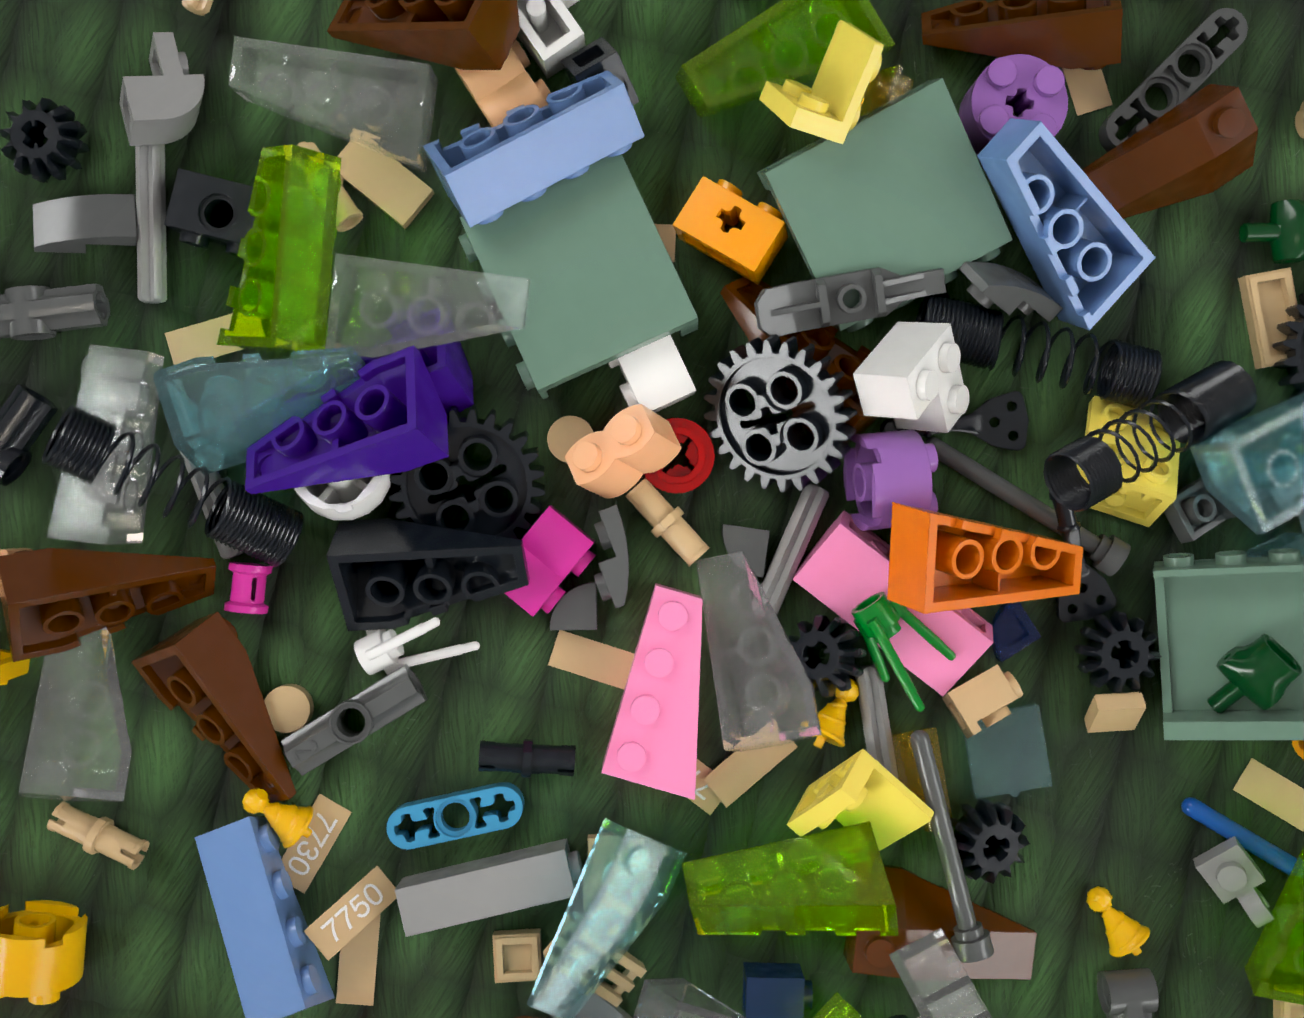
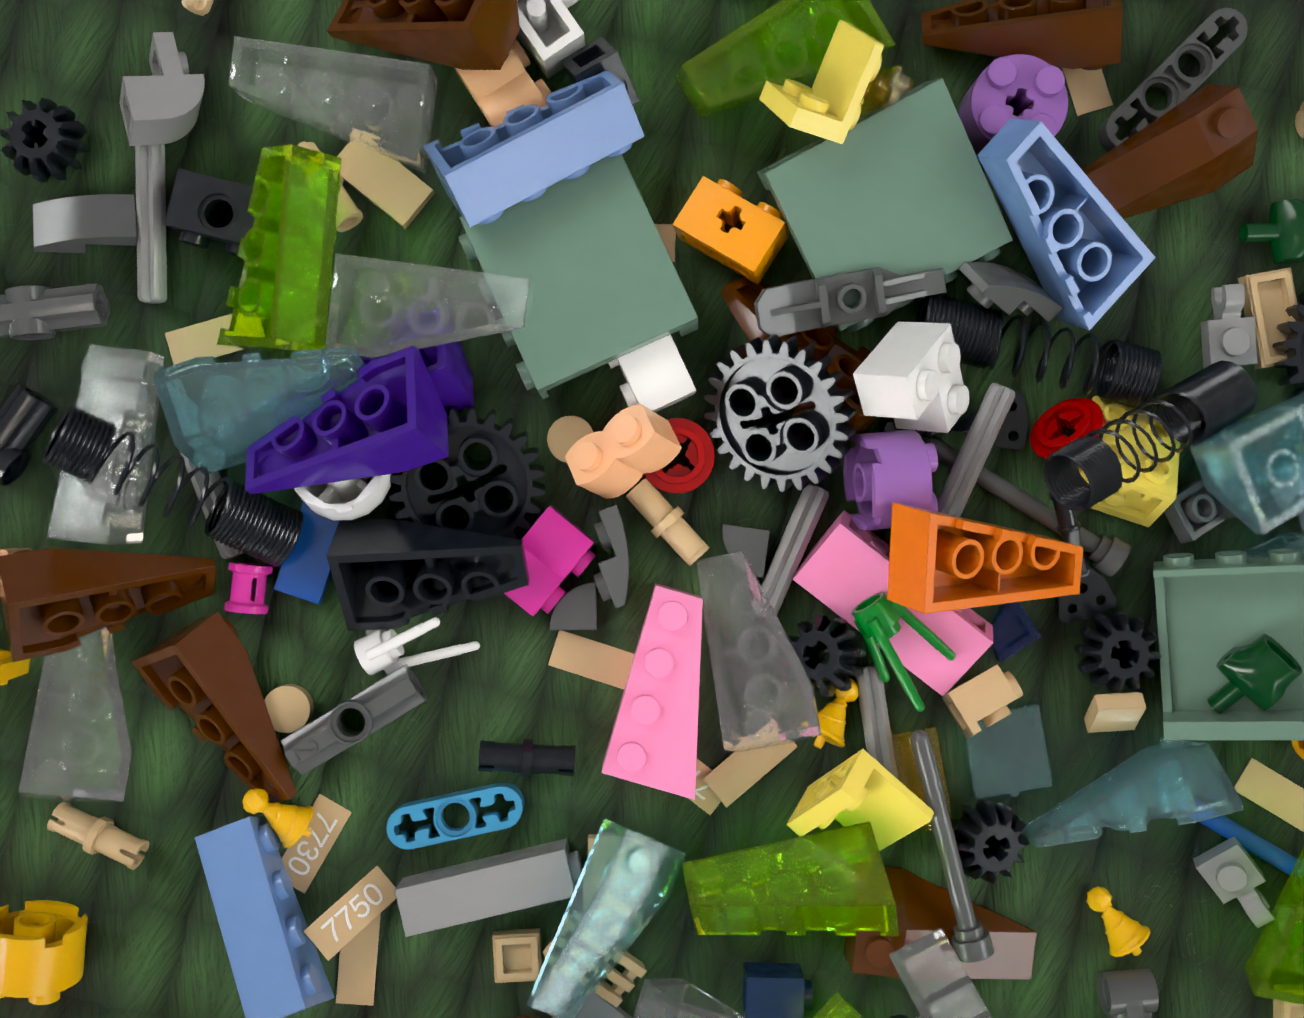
none -> blue tile [274,501,347,604]
none -> light grey axle [937,383,1015,517]
none -> clear light blue wedge [1022,736,1244,848]
none -> red gear [1030,398,1107,459]
none -> light grey plate [1200,283,1258,369]

